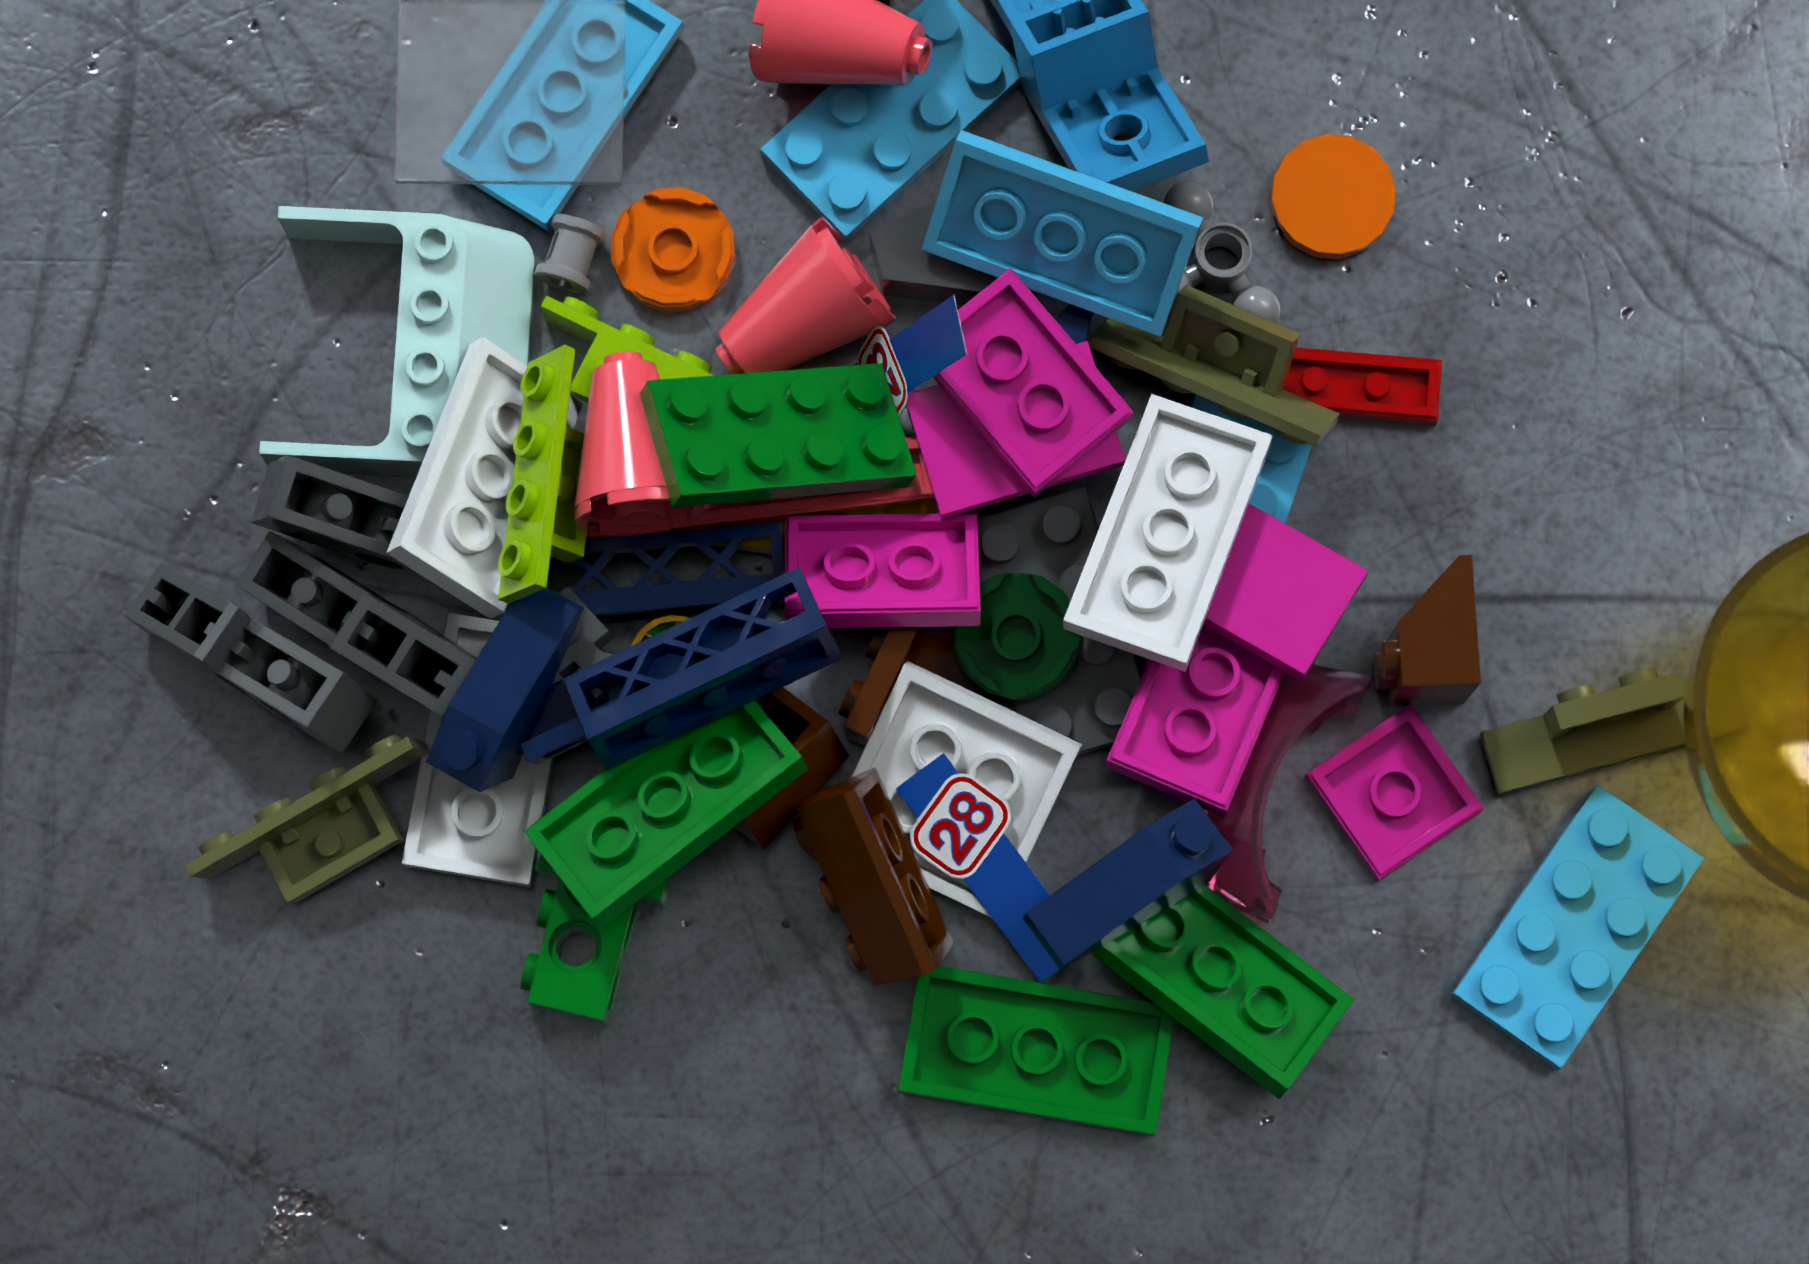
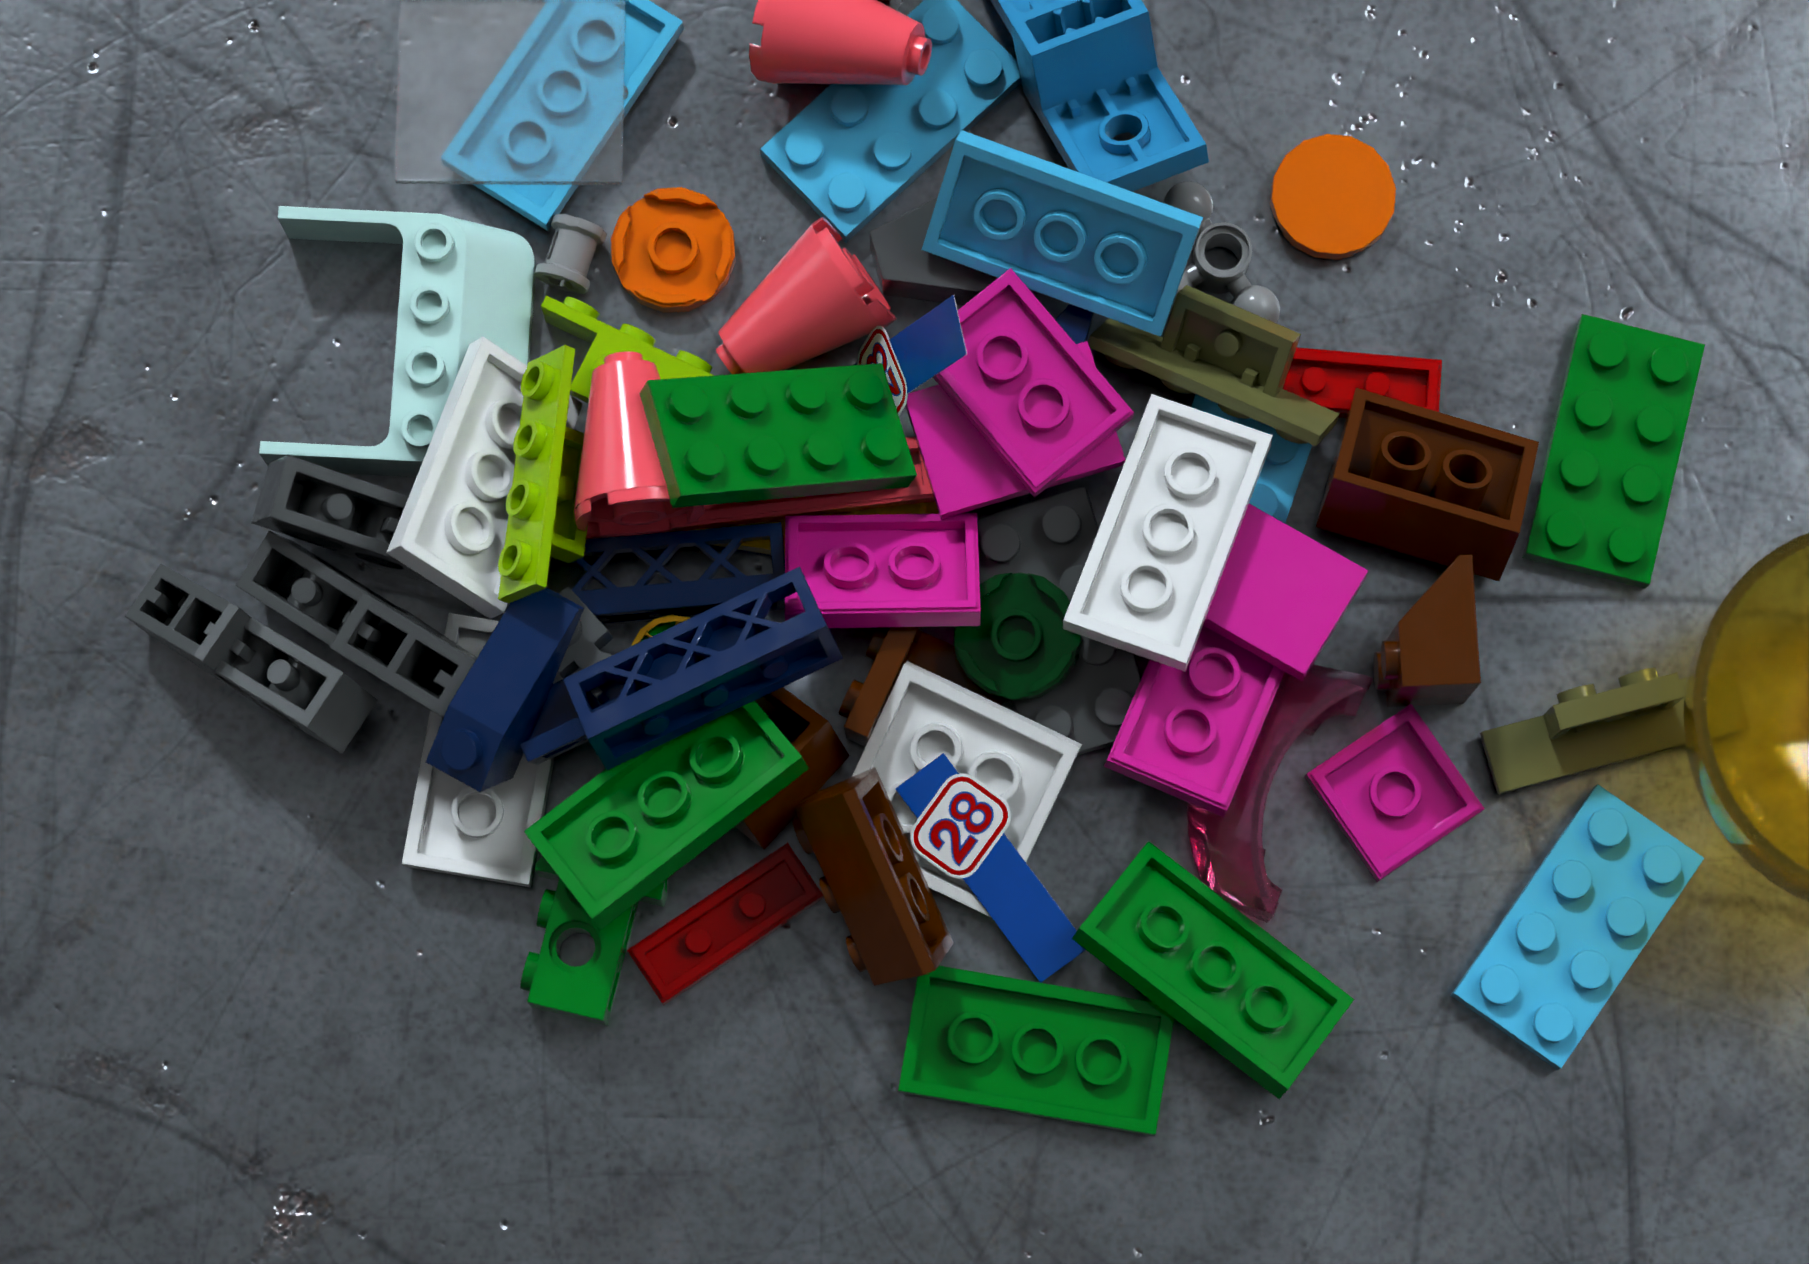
olive bracket [185,734,429,904] -> none
dark blue slope [1023,799,1233,970] -> none
none -> red tile [627,842,824,1006]
none -> reddish brown slope [1316,388,1539,581]
none -> green plate [1522,314,1705,589]

